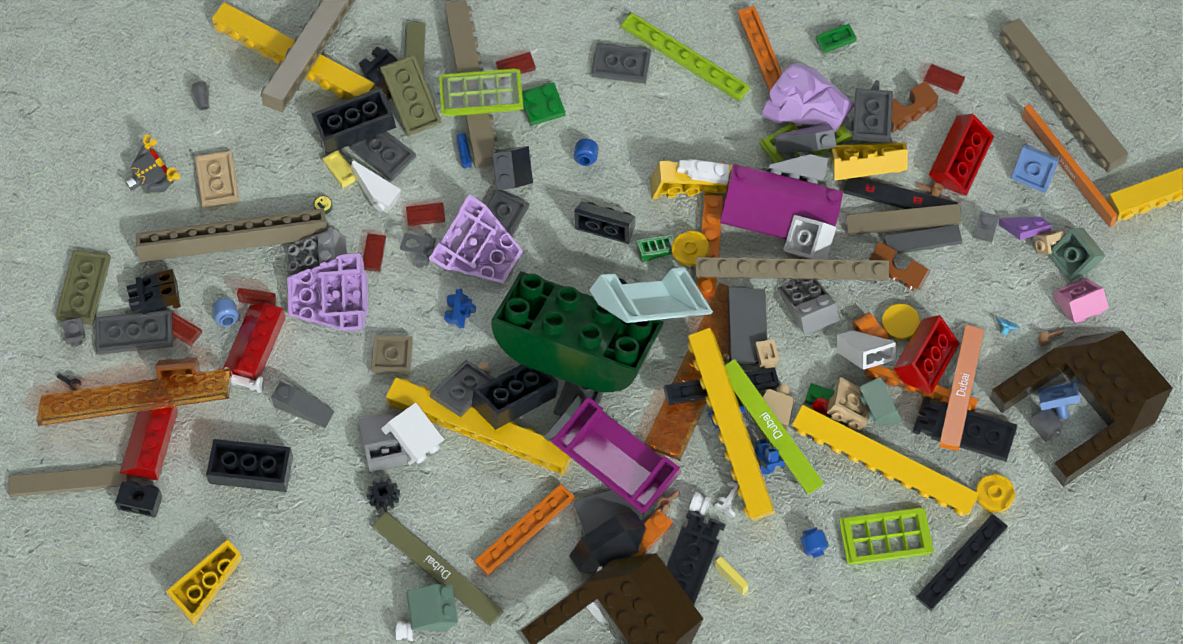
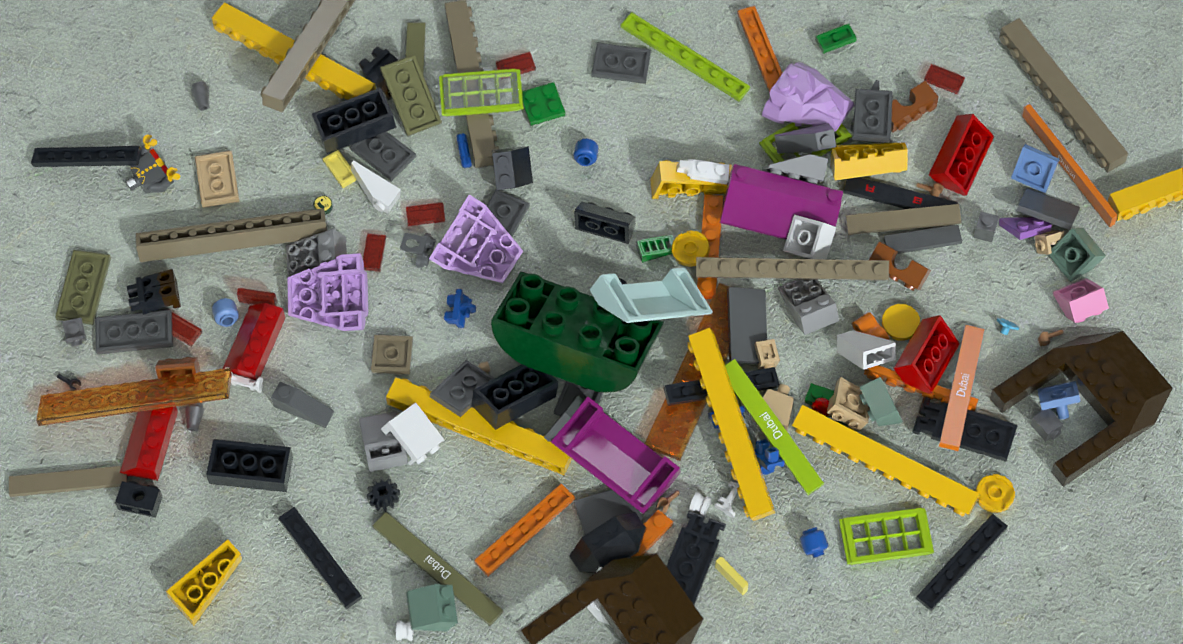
none -> black plate [31,146,142,167]
none -> flat silver cone [185,401,205,431]
none -> black plate [278,507,363,610]
none -> dark grey tile [1016,188,1080,230]

